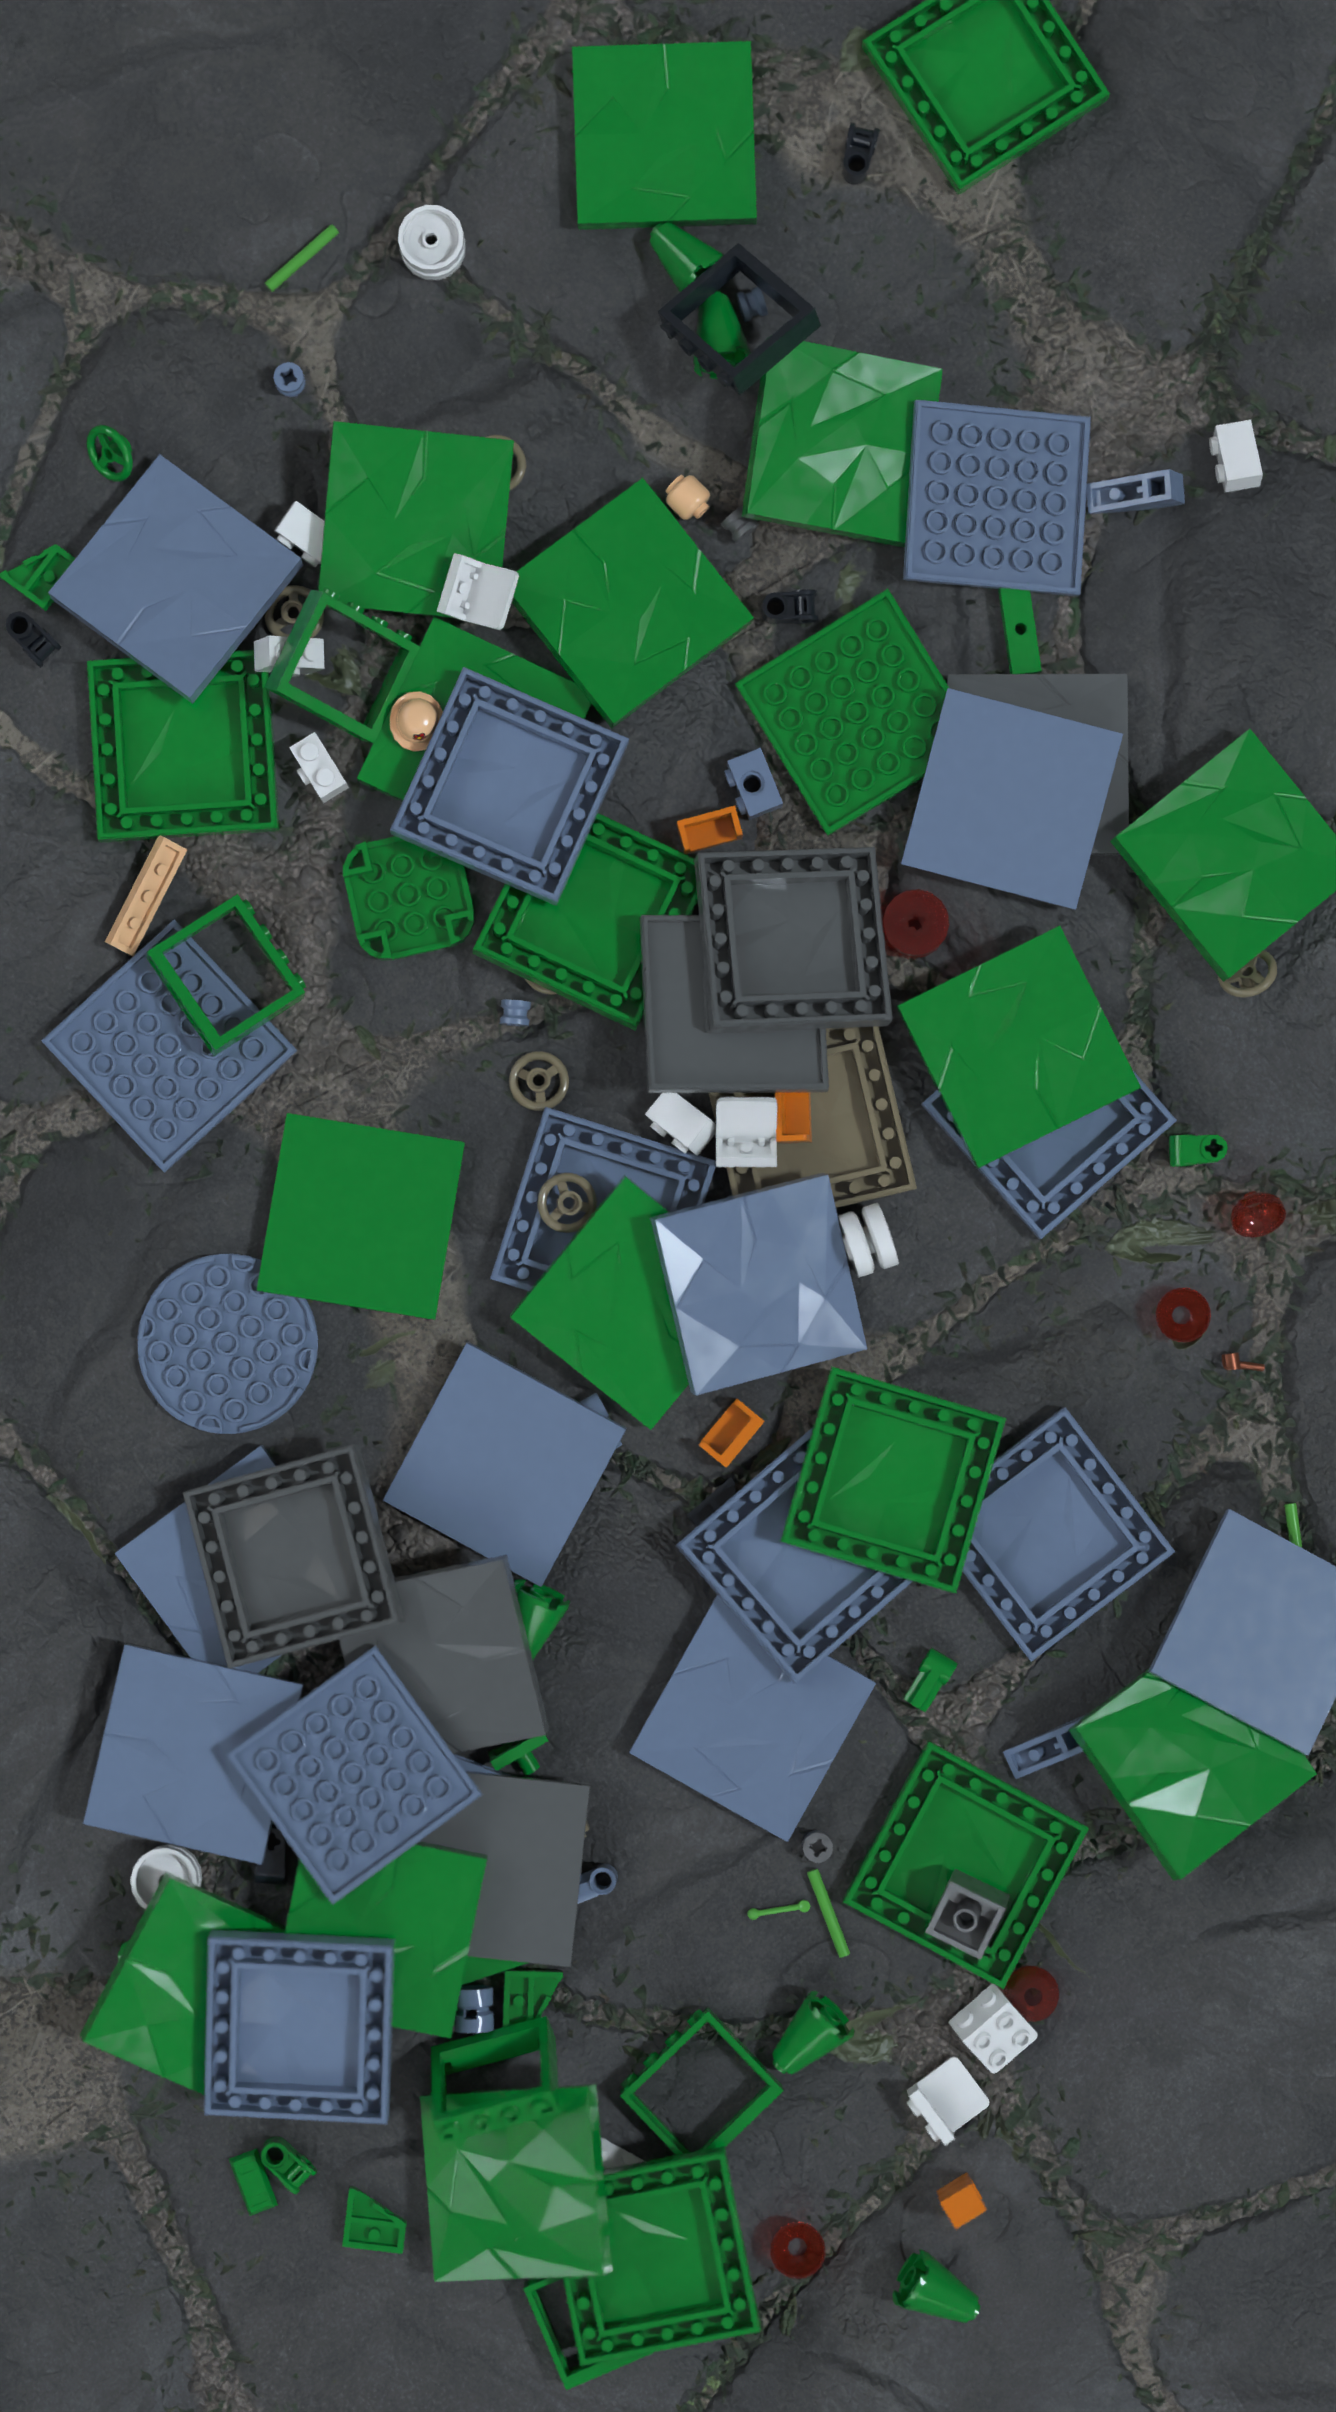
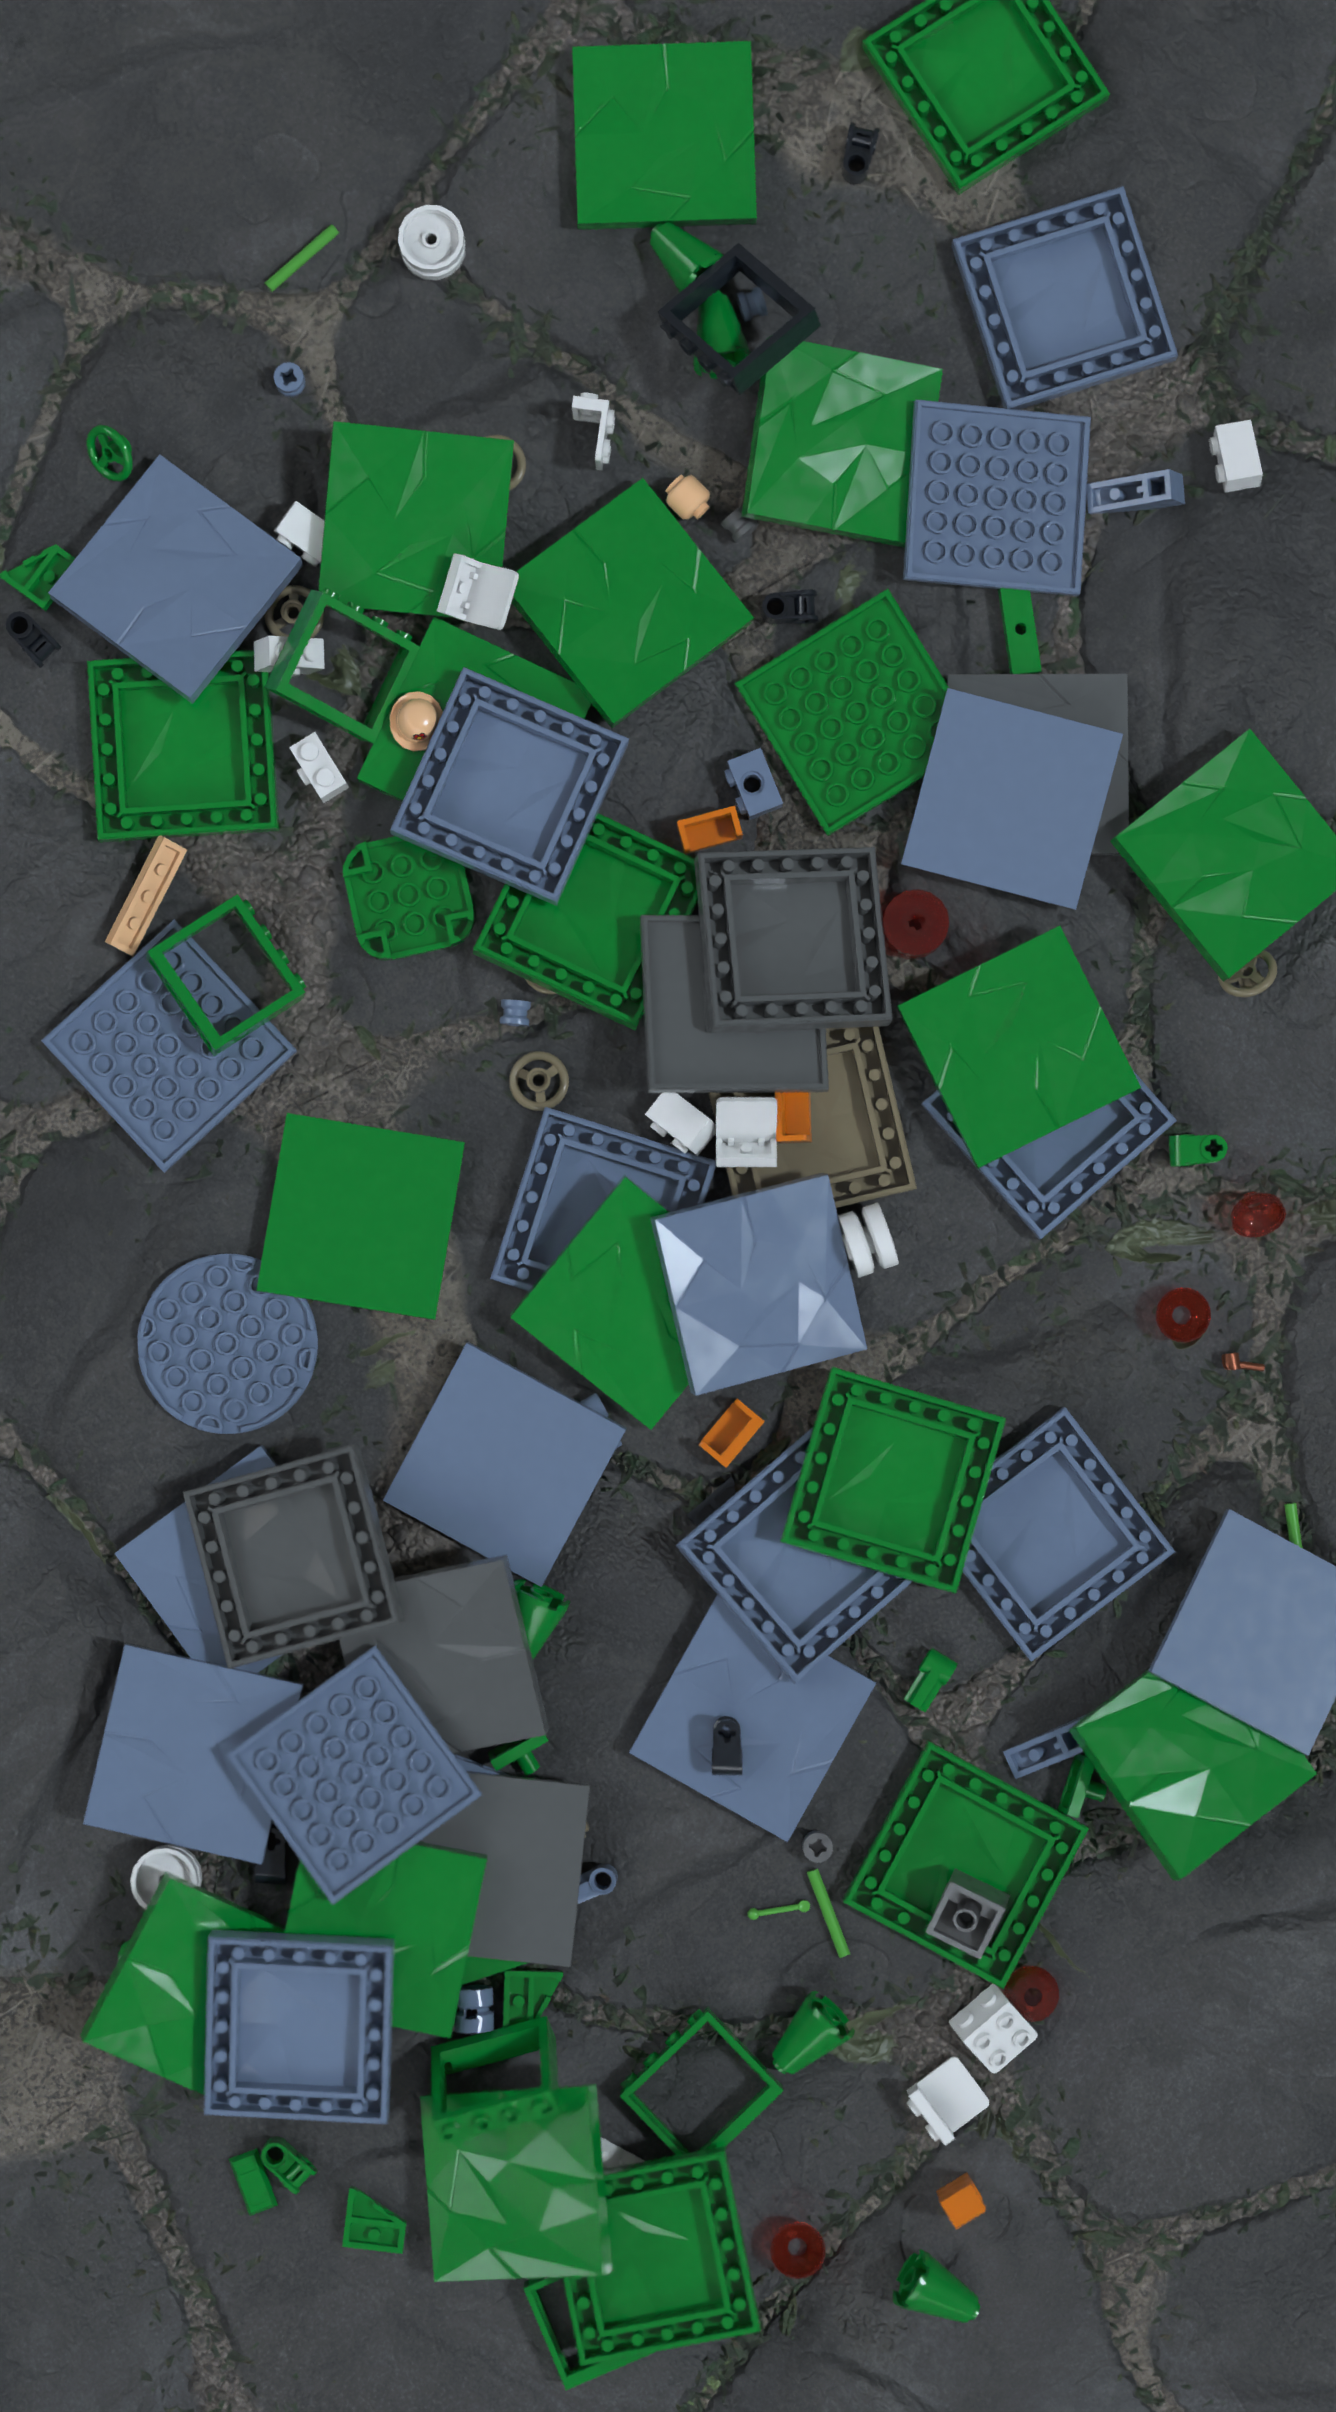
dark tan piece [537,1173,597,1233] -> none
none -> white bracket [572,392,615,471]
none -> black piece [712,1716,743,1776]
none -> sand blue tile [951,186,1178,410]
none -> green tile [1057,1753,1107,1818]

